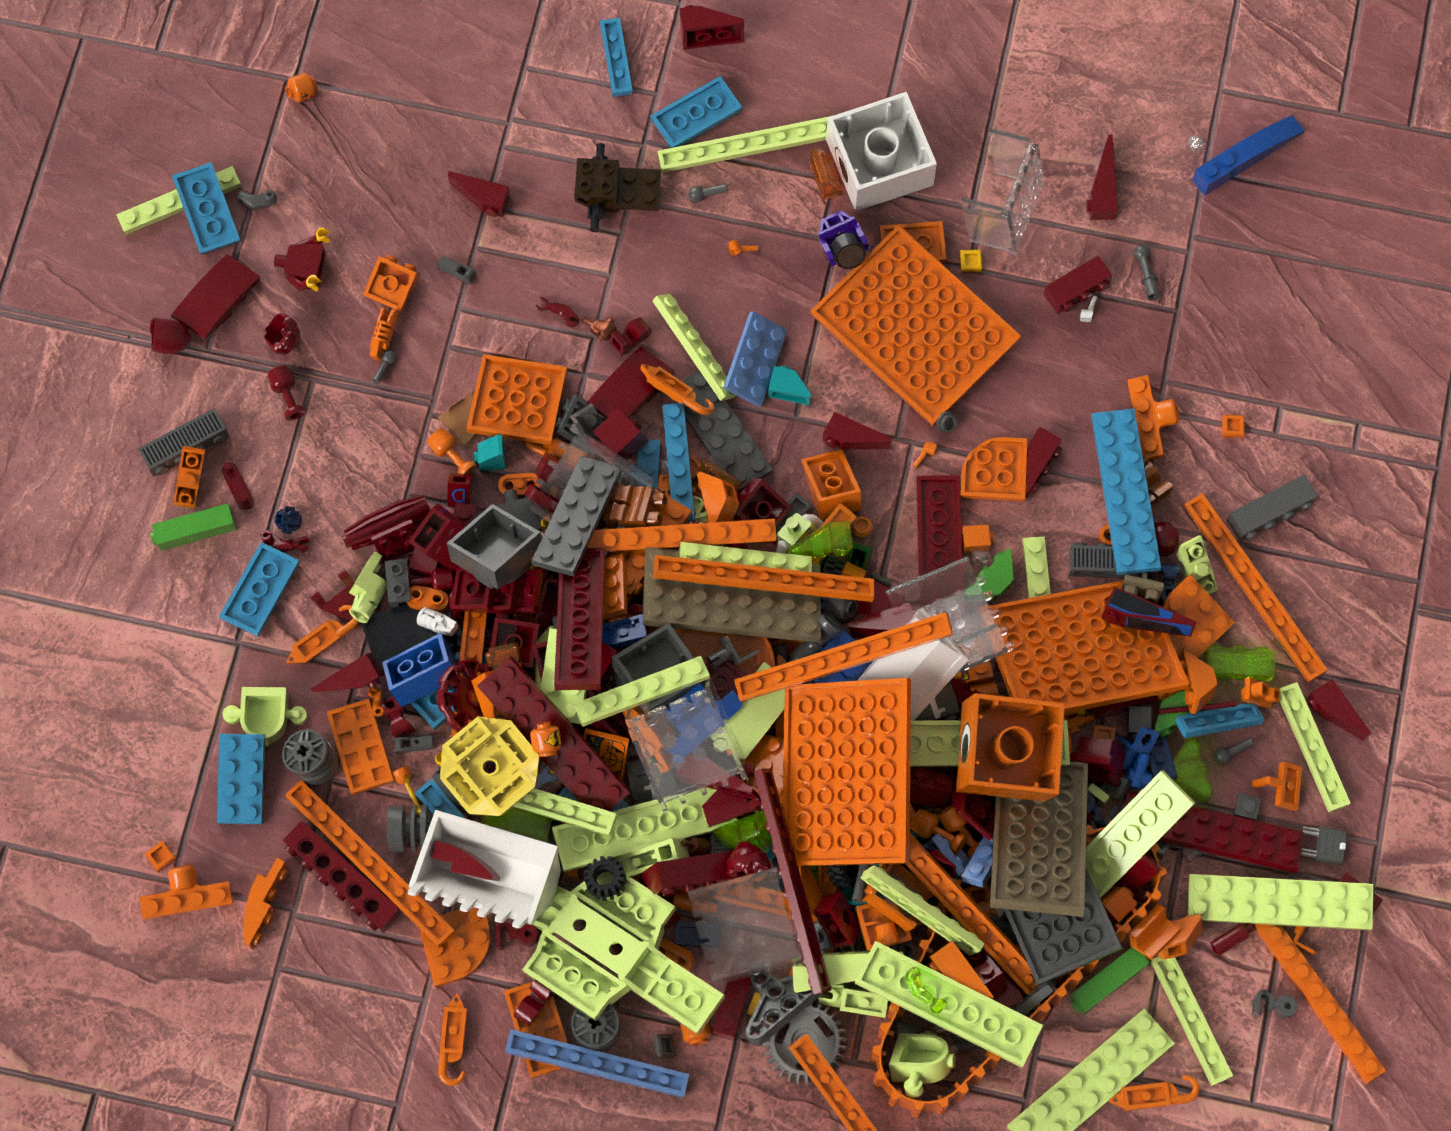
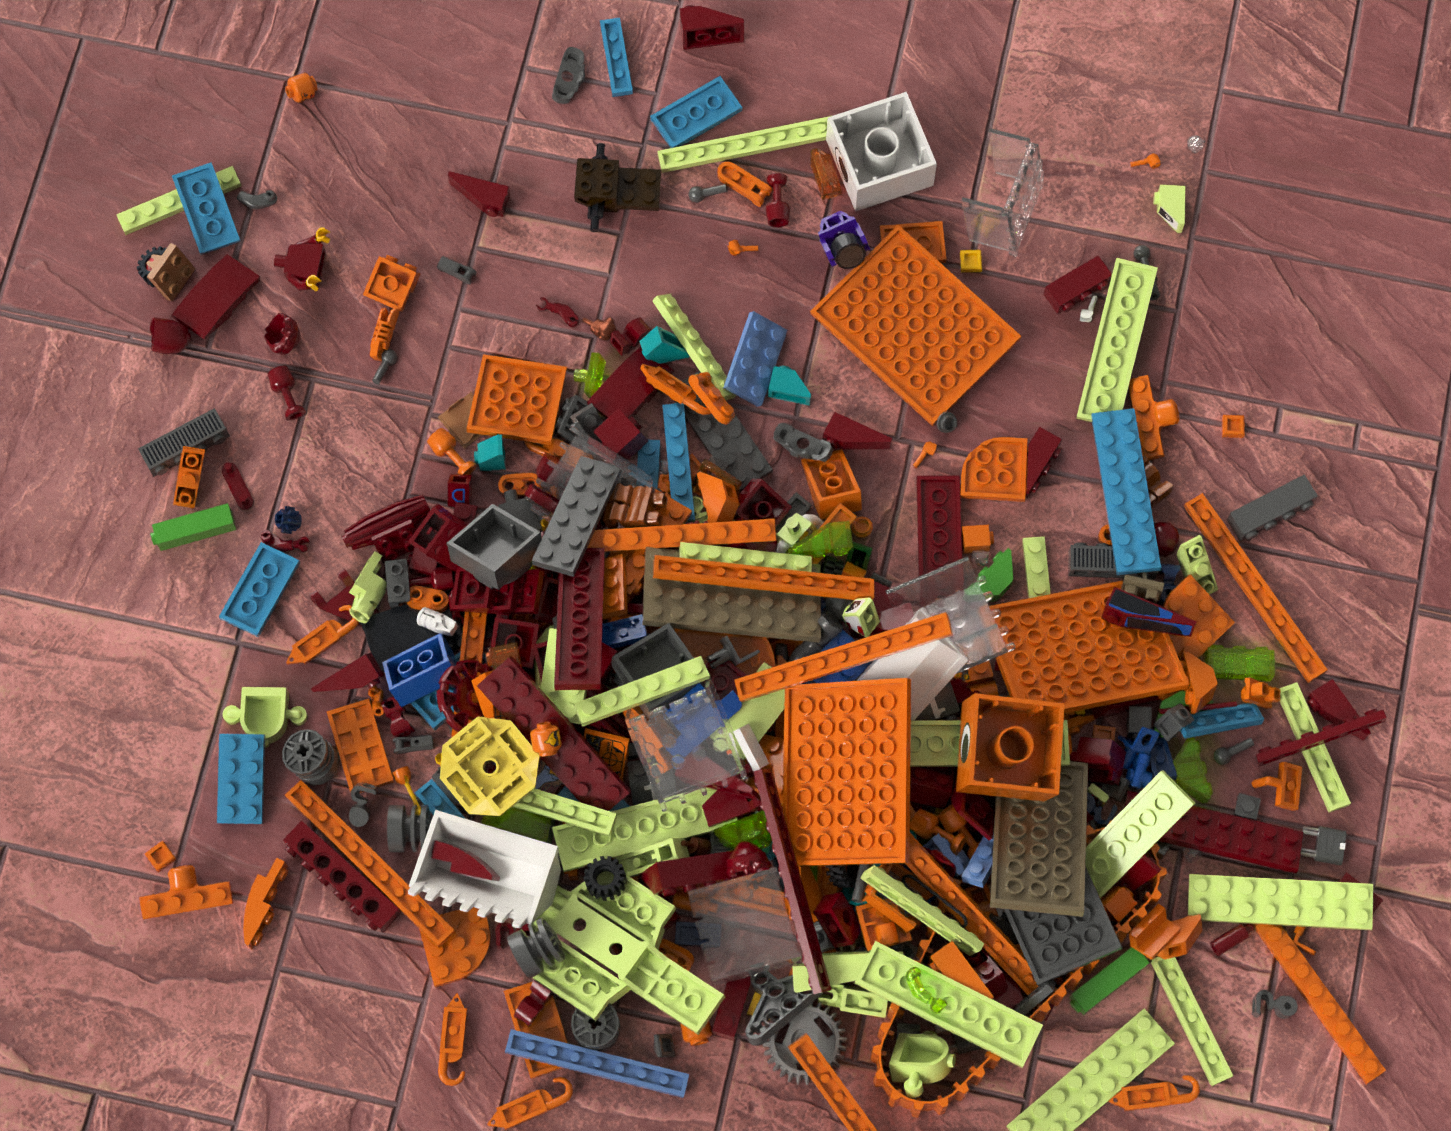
dark red slope [1086,135,1118,220] -> none
blue slope [1192,115,1305,195] -> none
none -> medium nougat plate [137,243,196,302]
none -> dark grey leg [349,782,378,827]
none -> orange plate [487,1077,573,1130]
none -> dark grey wheel [507,917,565,979]
none -> dark grey piece [552,47,585,104]
none -> clear neon green tile [574,352,606,399]
none -> teal slope [640,326,690,364]
none -> orange plate [688,372,735,425]
none -> orange plate [717,162,773,207]
none -> white tile [733,723,769,771]
none -> dark red piece [765,173,790,228]
none -> dark grey piece [773,423,833,462]
none -> yellowish green slope [842,598,880,637]
none -> black piece [901,874,968,928]
none -> yellowish green plate [1076,258,1158,422]
none -> orange hand [1130,153,1161,169]
none -> yellowish green slope [1153,185,1185,233]
none -> dark grey bracket [1154,703,1194,742]
none -> dark red plate [1255,709,1387,767]

